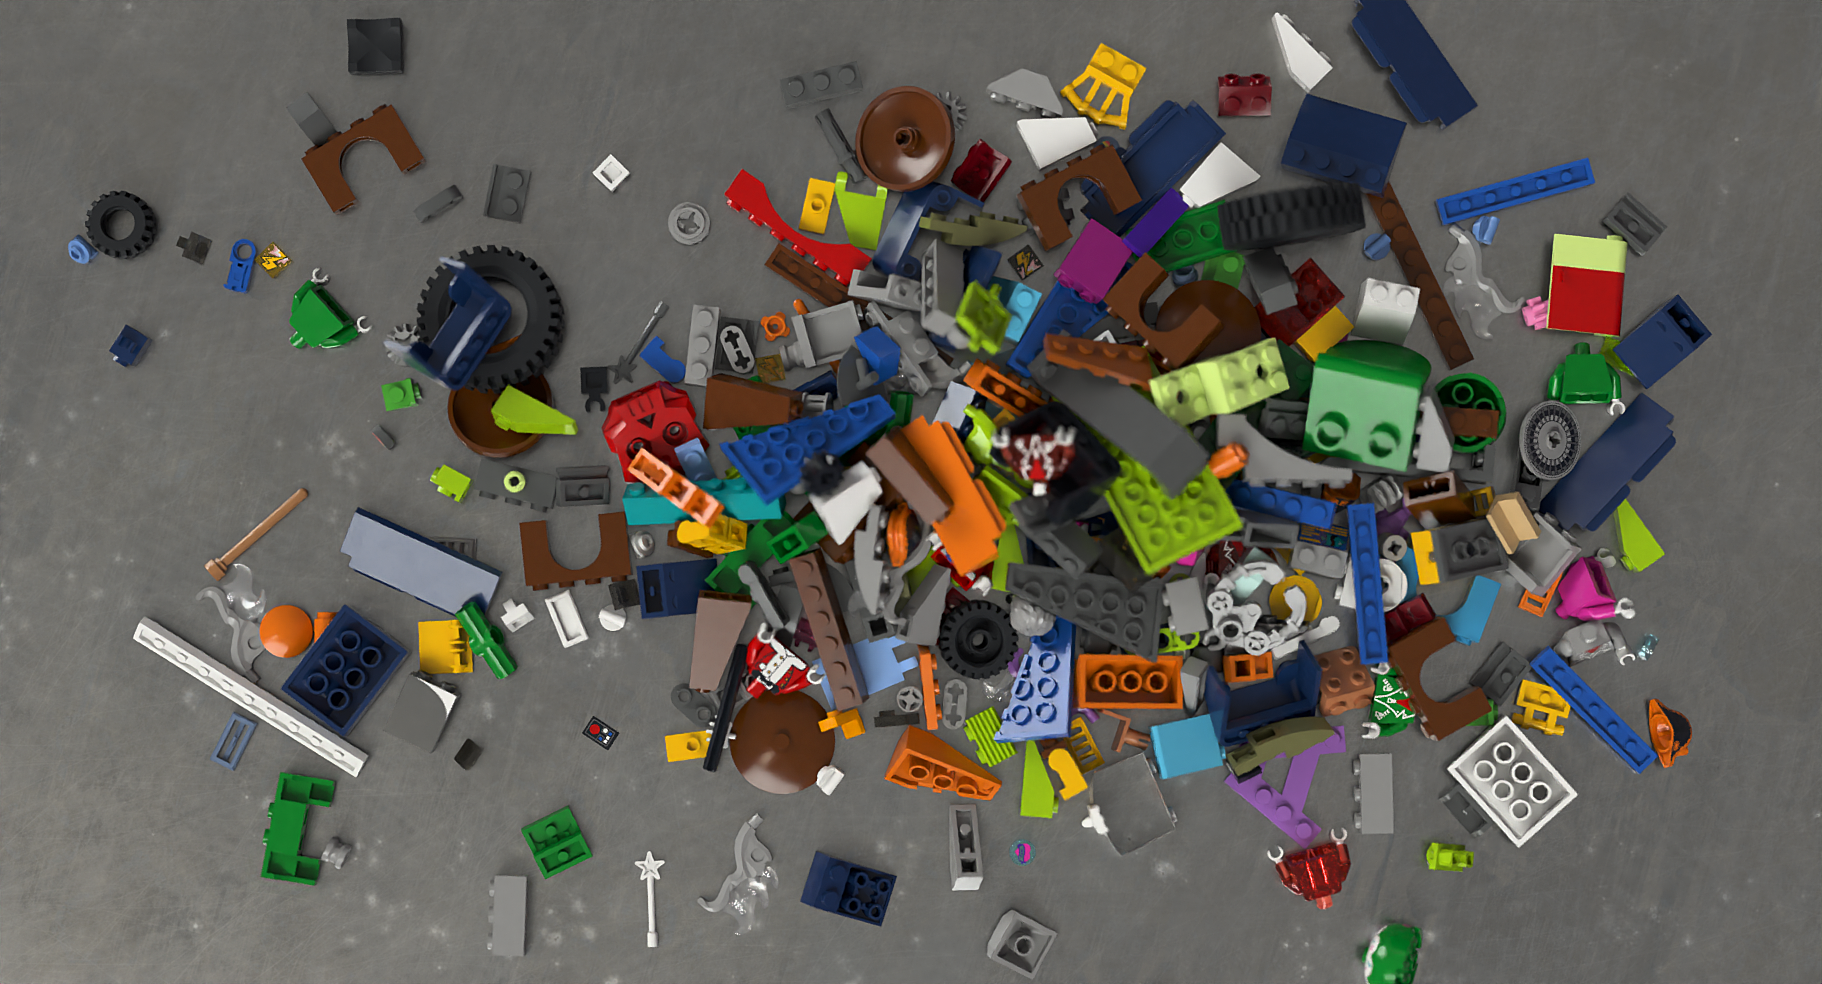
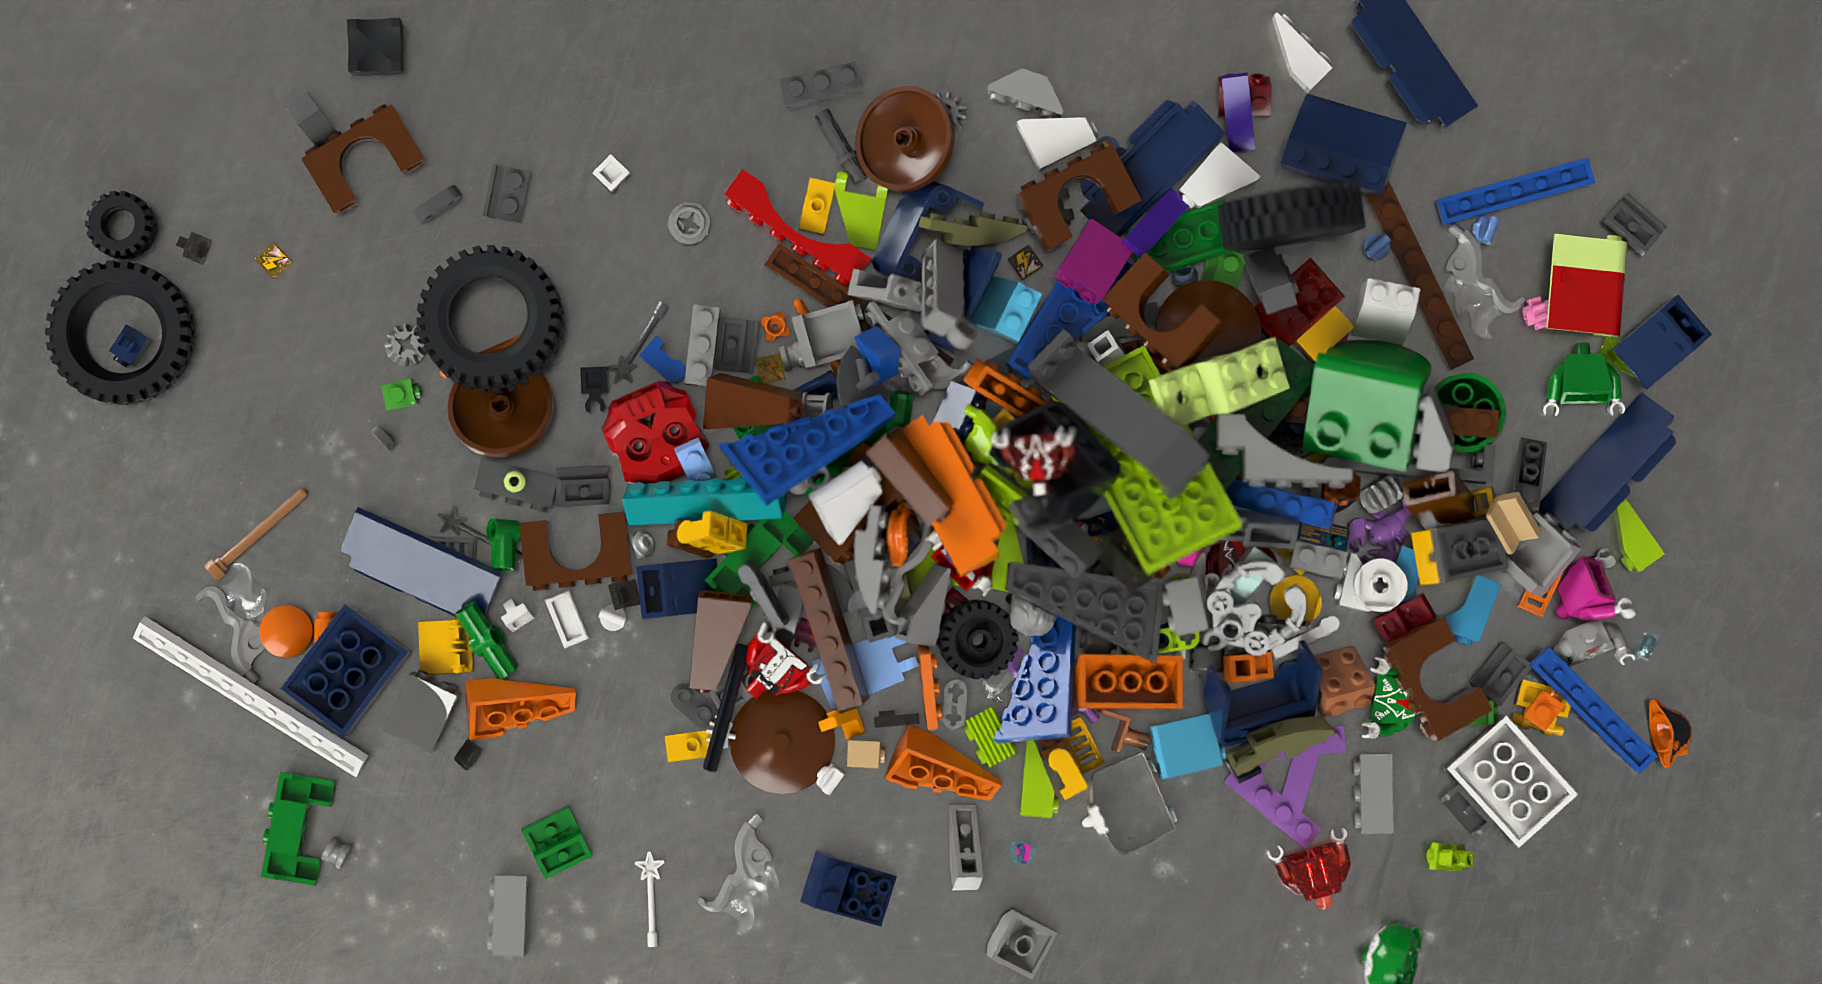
medium blue plate [68,234,98,264] -> none
sand blue tile [210,712,258,771] -> none
blue piece [223,239,258,293] -> none
green torso [289,268,372,349] -> none
dark blue windscreen [383,256,511,390] -> none
lime brick [430,464,474,503] -> none
lime slope [491,385,579,435] -> none
black sticker [582,716,619,750] -> none
orange slope [627,448,725,528] -> none
light grey beam [720,326,755,374] -> none
green brick [766,511,829,565] -> none
black gear [798,450,845,497] -> none
light grey wheel [897,686,923,712] -> none
dark red bracket [951,139,1012,202] -> none
lime plate [955,281,1012,354] -> none
dark orange wing [1043,333,1153,393] -> none
yellow plate [1059,43,1147,130] -> none
light grey slope [1180,656,1209,717] -> none
orange brick [1208,441,1249,478] -> none
dark grey plate [1257,397,1309,440] -> none
blue plate [1346,503,1388,665] -> none
light grey wheel [1377,532,1407,561] -> none
piece [1519,401,1582,480] -> none
none -> black tyre [45,260,195,405]
none -> dark grey piece [438,506,523,563]
none -> orange wedge [465,678,576,740]
none -> green piece [486,518,520,572]
none -> tan brick [847,740,885,768]
none -> dark purple tile [1221,72,1256,152]
none -> orange bracket [1522,690,1566,732]

